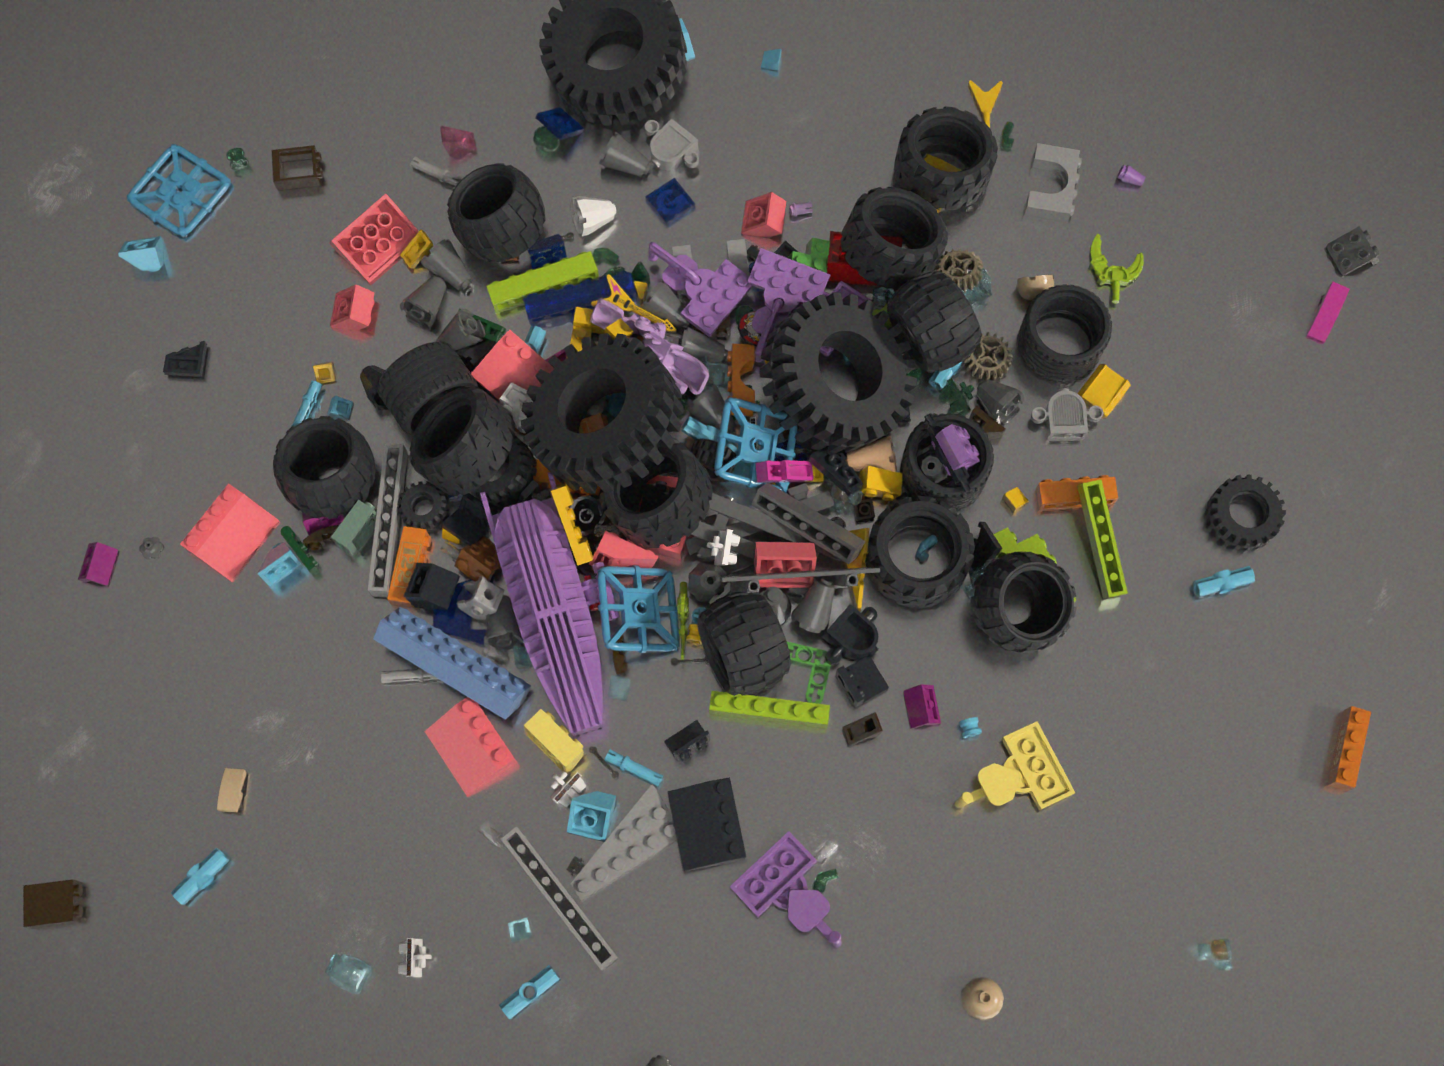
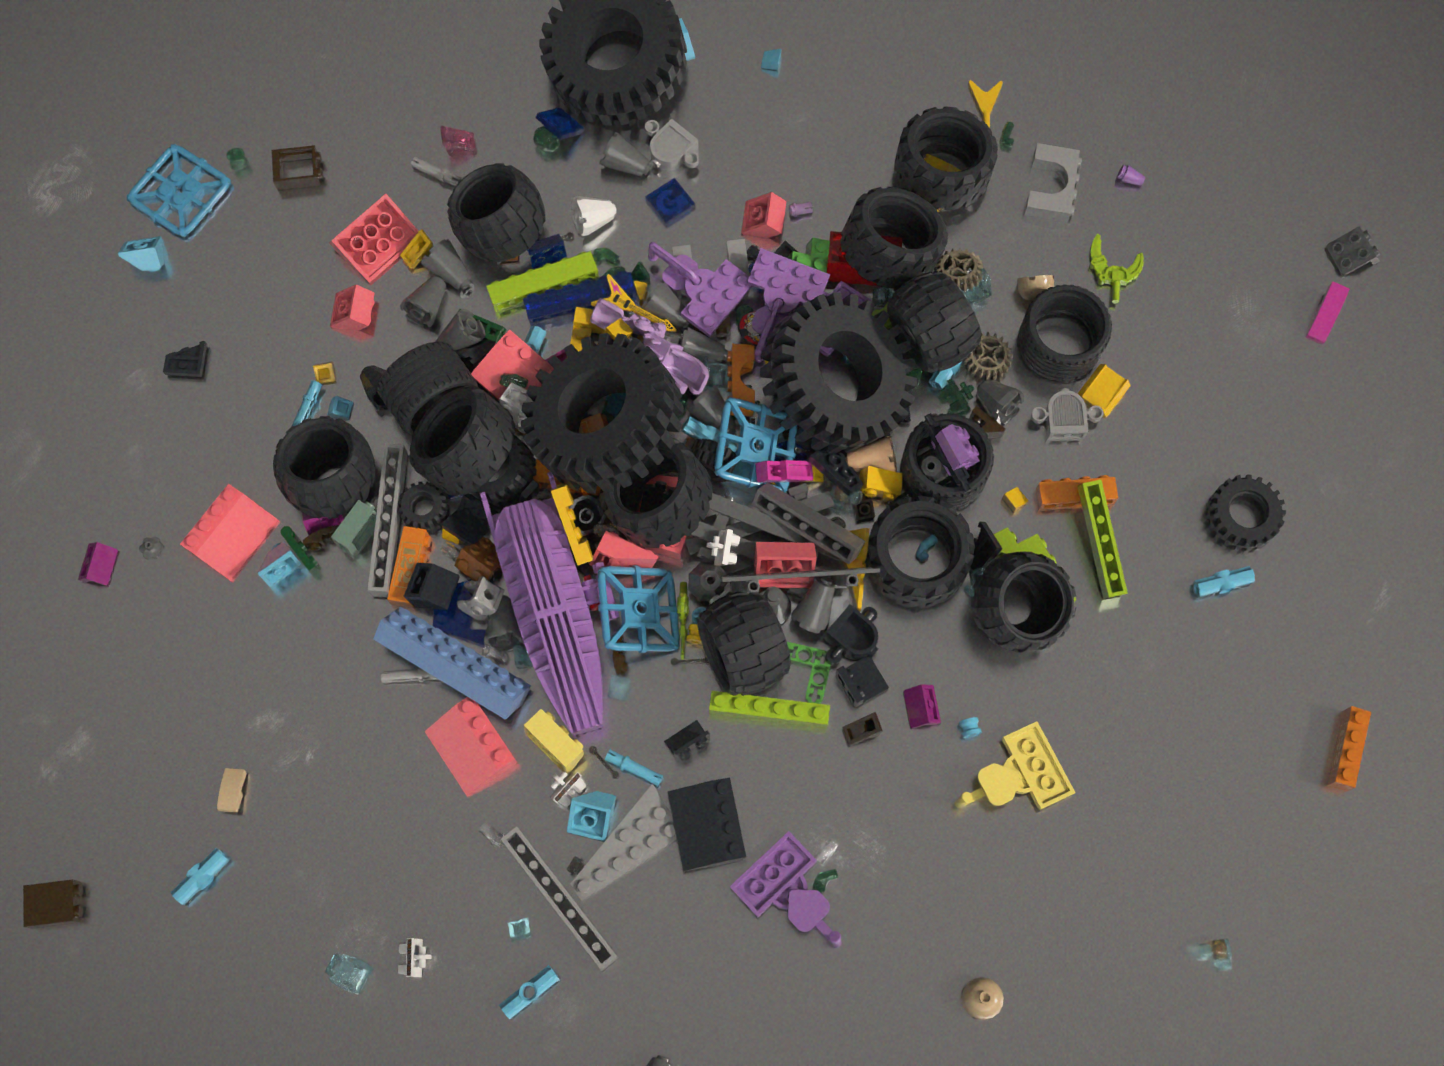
none -> arm [499,373,528,388]

